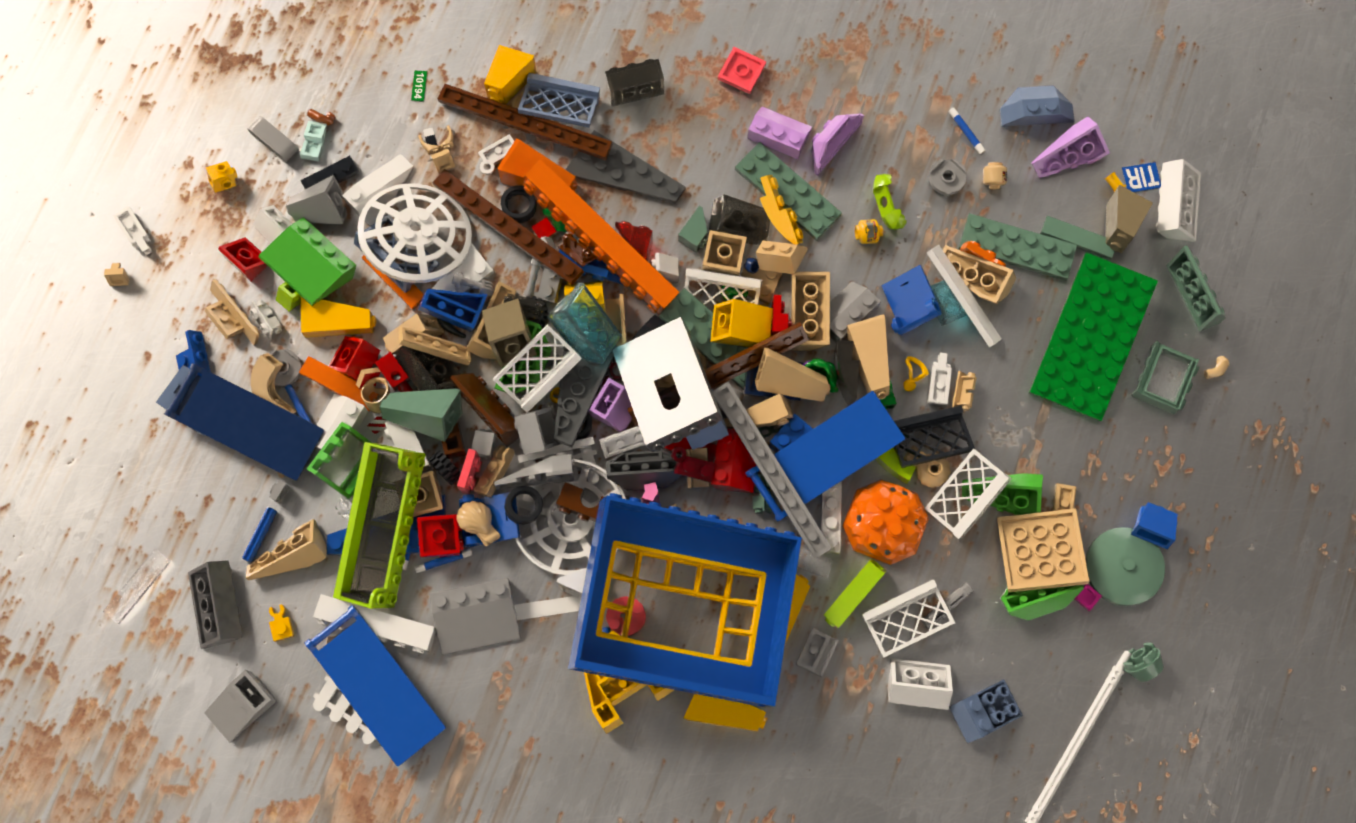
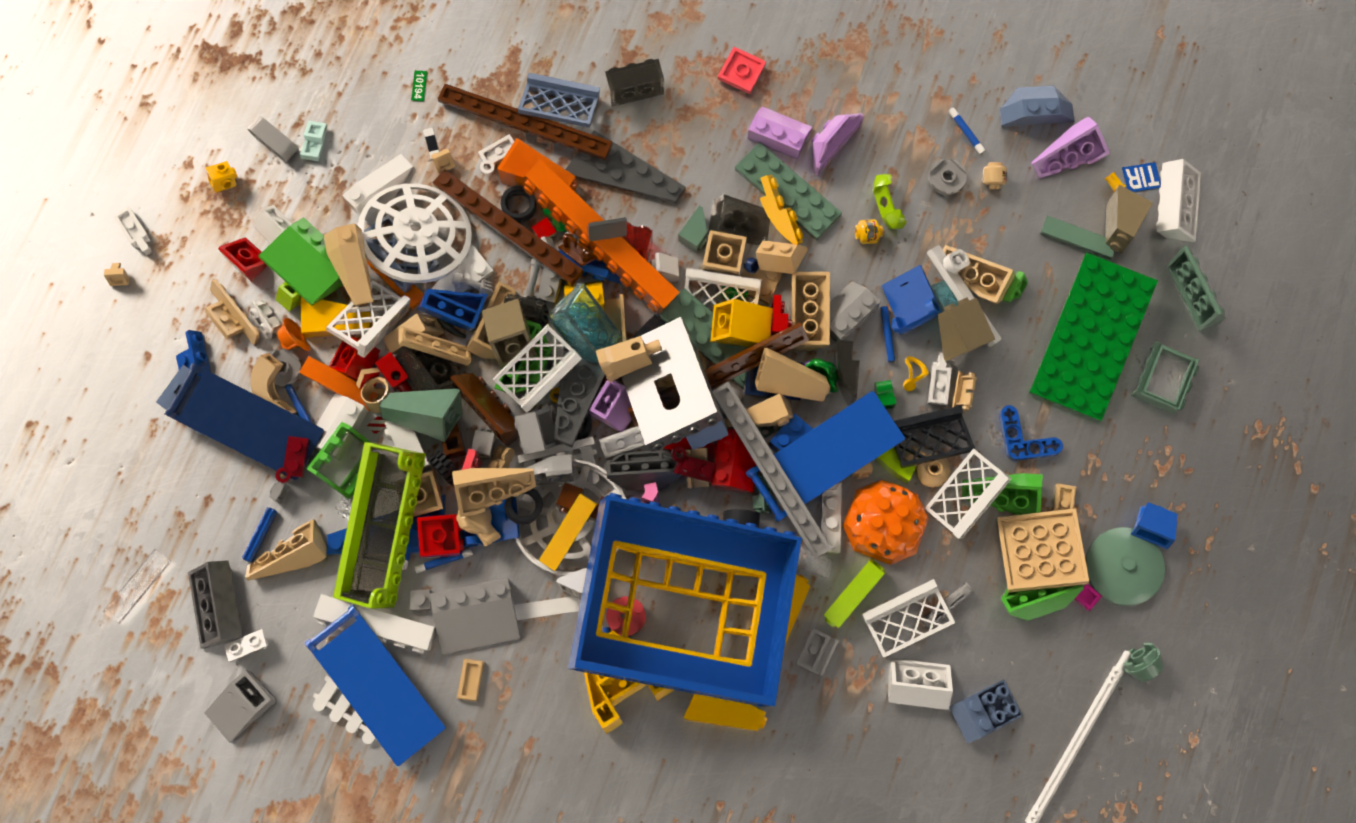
yellow plate [269,604,294,642] -> none
light grey slope [286,175,347,224] -> none
black plate [300,155,359,189] -> none
dark orange arm [307,109,336,125] -> none
tan cap [418,125,454,155] -> none
yellow slope [484,45,537,104] -> none
tan slope [847,314,890,400] -> none
sand green plate [958,213,1077,281] -> none
orange hinge [960,241,1006,267] -> none
tan arm [1204,356,1229,379] -> none
none -> white hinge [224,629,269,662]
none -> dark red hinge [275,436,310,483]
none -> orange piece [277,318,310,351]
none -> tan wedge [324,223,374,306]
none -> white fence [326,280,410,358]
none -> light grey plate [410,589,431,611]
none -> tan wedge [452,468,536,517]
none -> tan tile [457,659,484,702]
none -> yellow tile [538,493,597,571]
none -> dark grey slope [587,217,627,241]
none -> tan piece [596,336,662,383]
none -> black tyre [723,509,760,528]
none -> tan plate [851,464,873,479]
none -> blue bar [880,306,896,362]
none -> dark tan slope [938,297,995,361]
none -> white plate [943,249,970,274]
none -> blue beam [999,405,1063,461]
none -> bright green tile [1002,271,1028,303]

